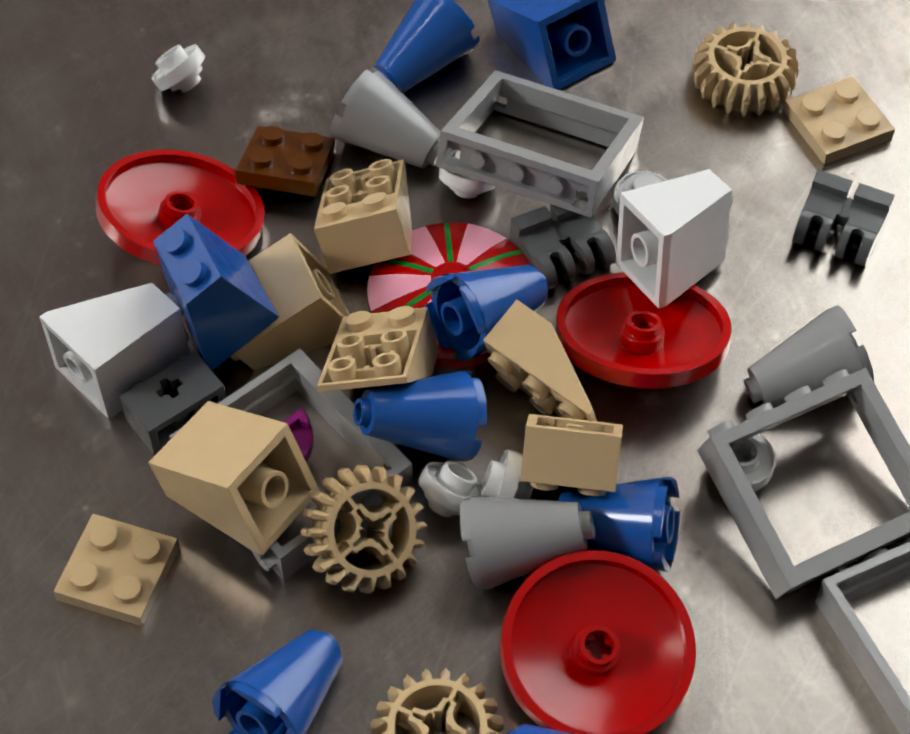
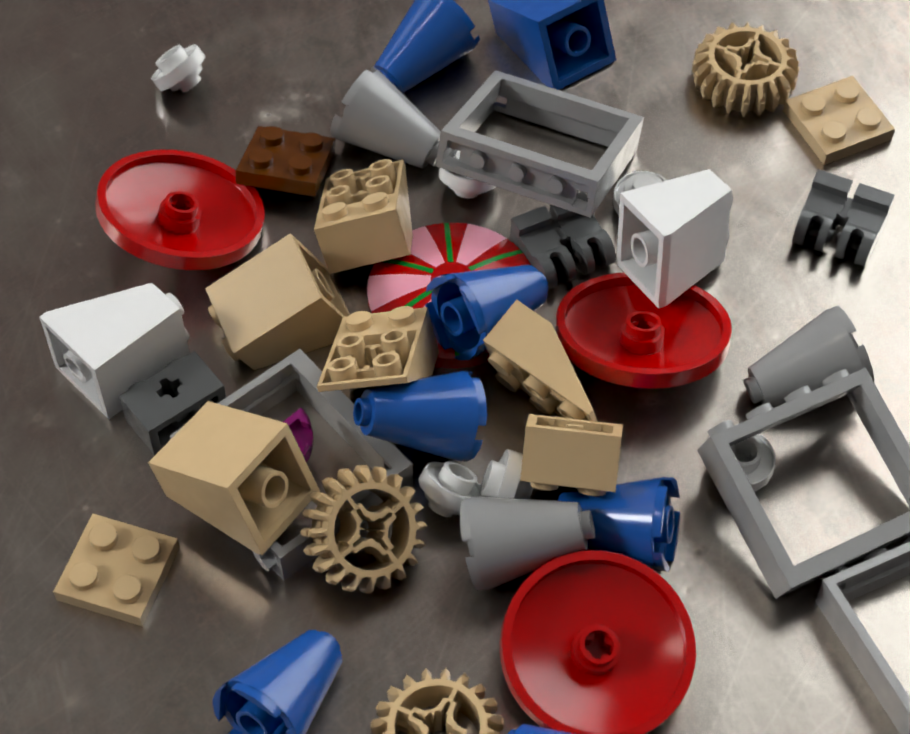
blue slope [153,214,279,371] -> none

